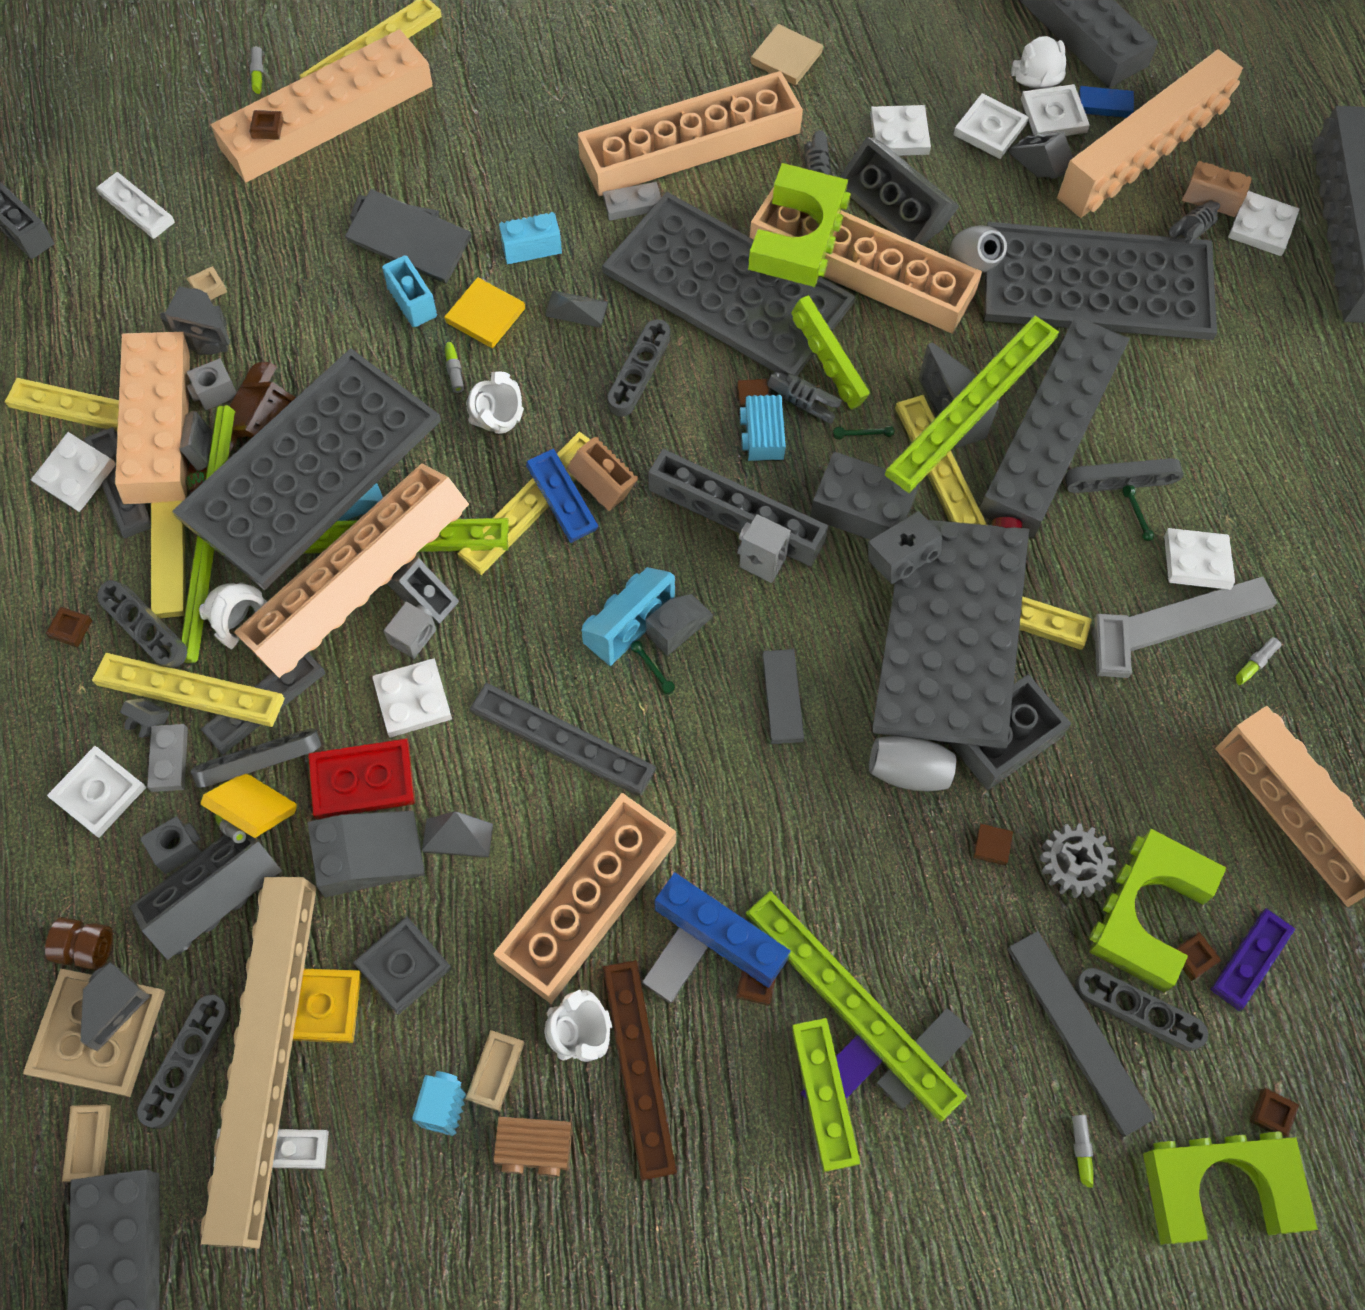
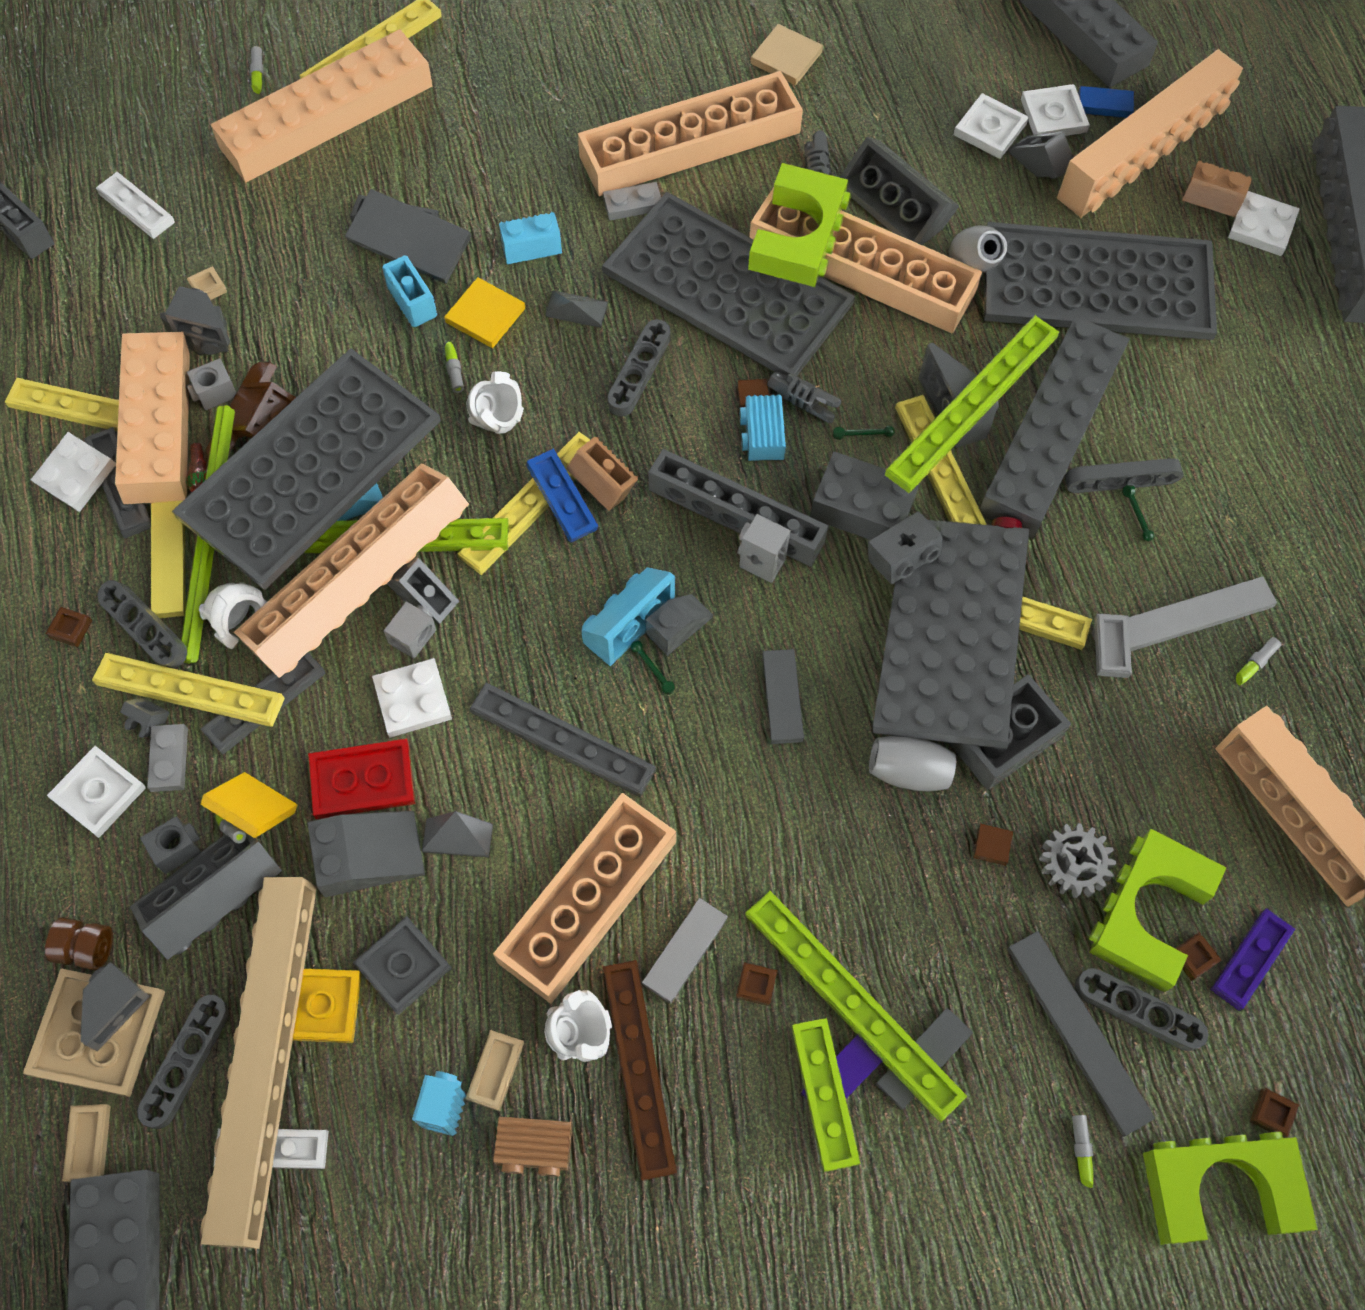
dark grey tile [179,411,213,471] -> none
dark grey beam [191,728,322,788] -> none
reddish brown tile [249,110,284,140] -> none
blue brick [655,872,791,988] -> none
lime plate [791,295,870,410] -> none
white plate [870,105,931,156] -> none
white helmet [1011,36,1066,89] -> none
white plate [1164,528,1235,590] -> none
dark grey hinge [1169,200,1220,244] -> none

